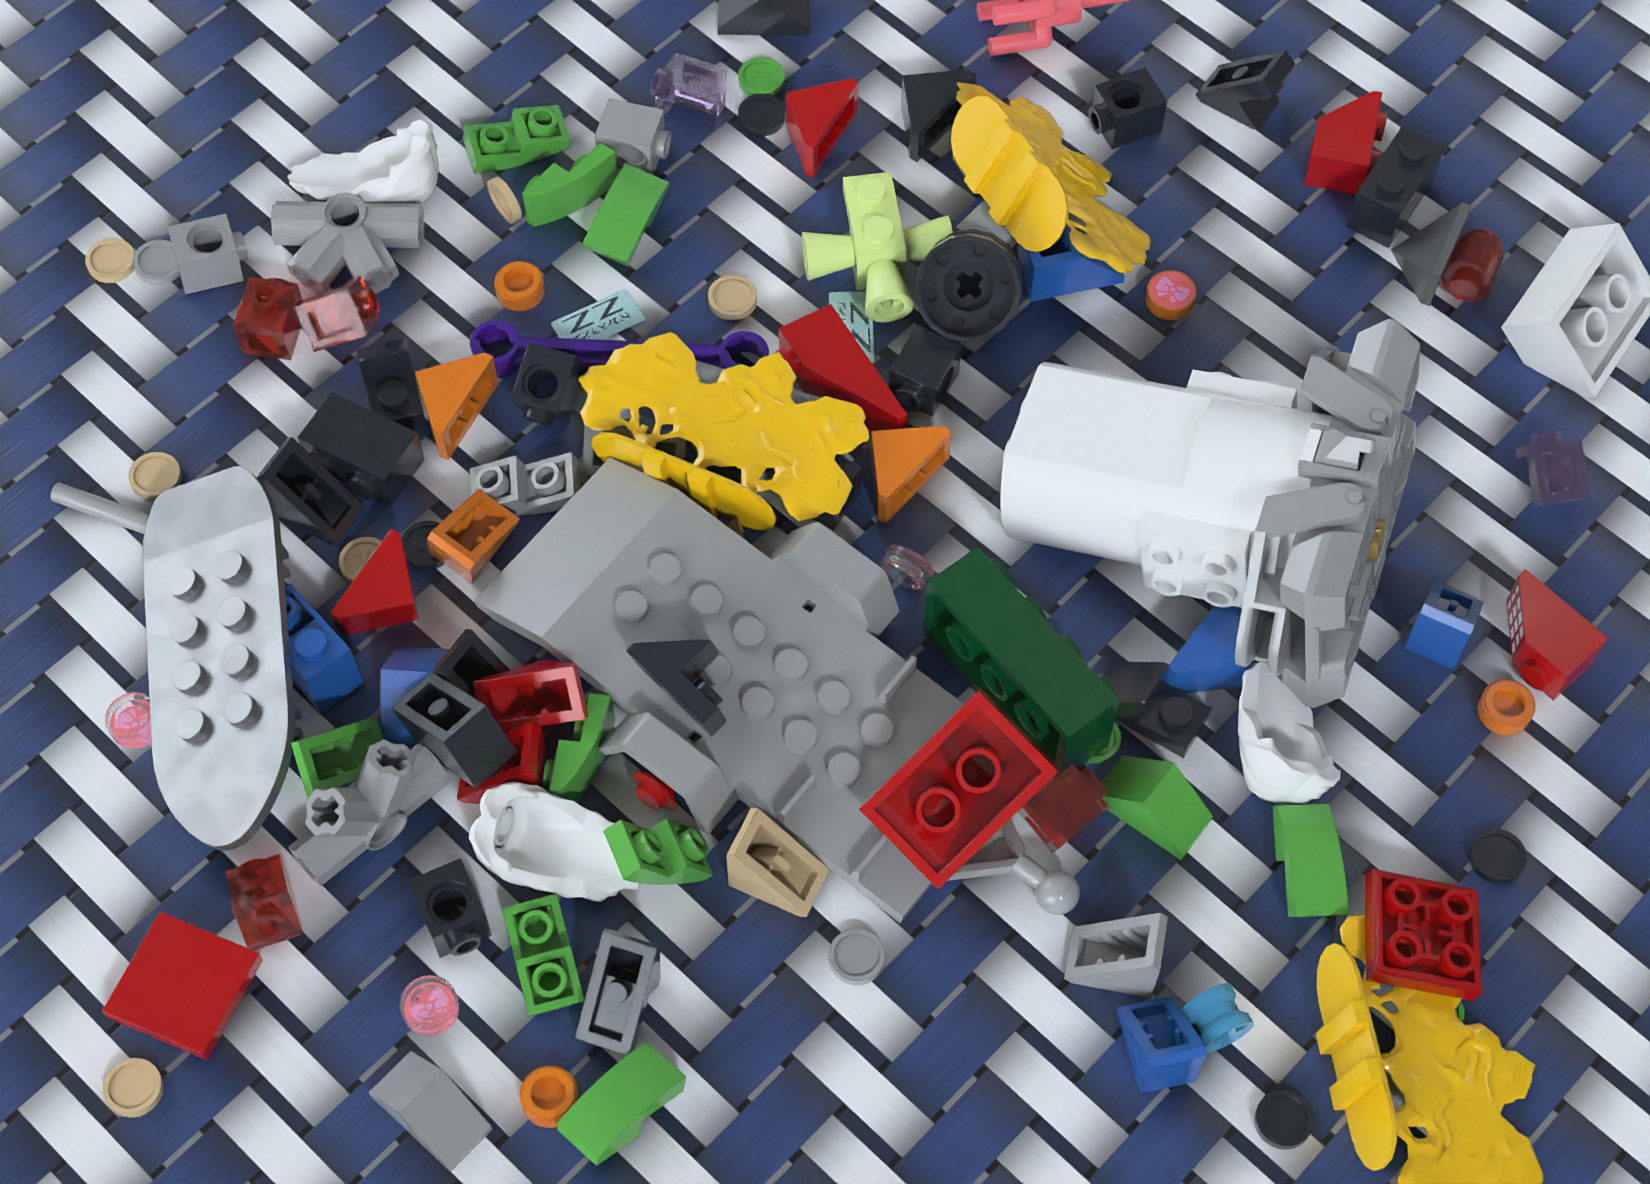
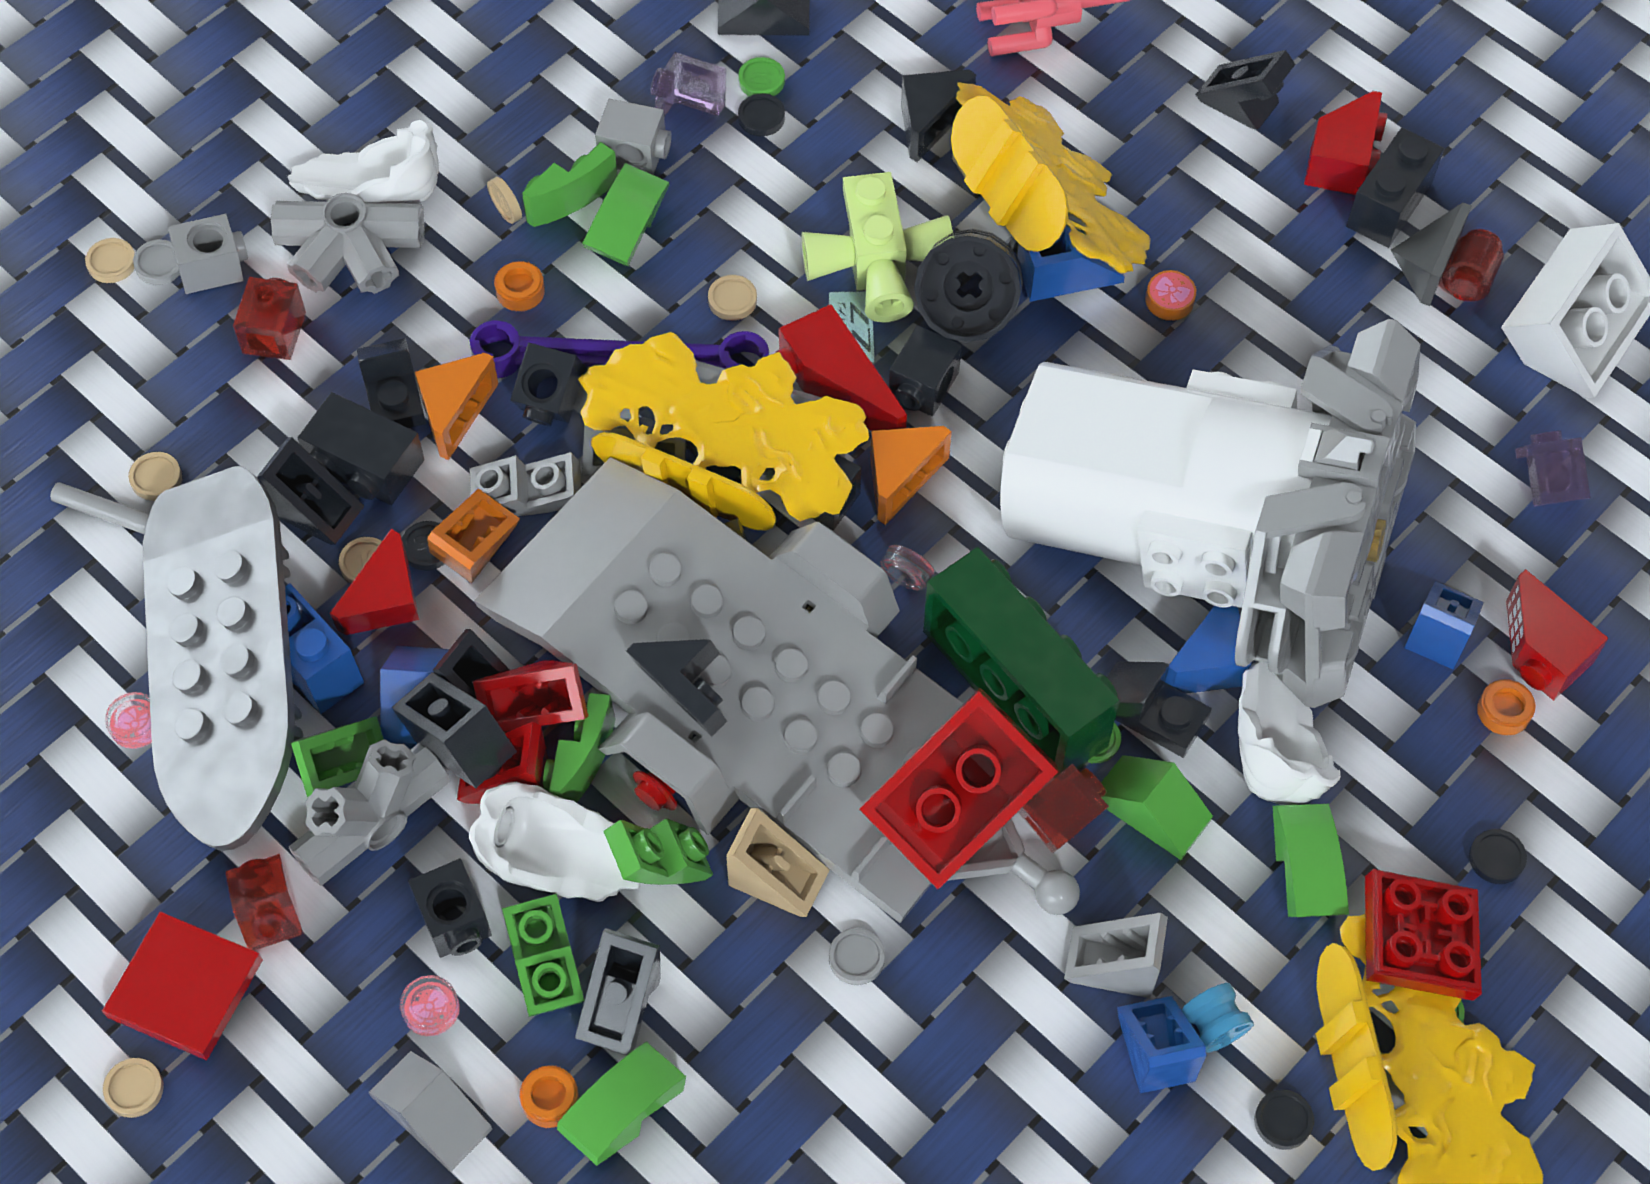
clear red bracket [294,276,380,352] -> none
bright green slope [463,105,571,174] -> none
clear light blue sticker [551,289,645,340] -> none
red slope [786,78,859,178] -> none
black brick [1088,67,1168,150] -> none

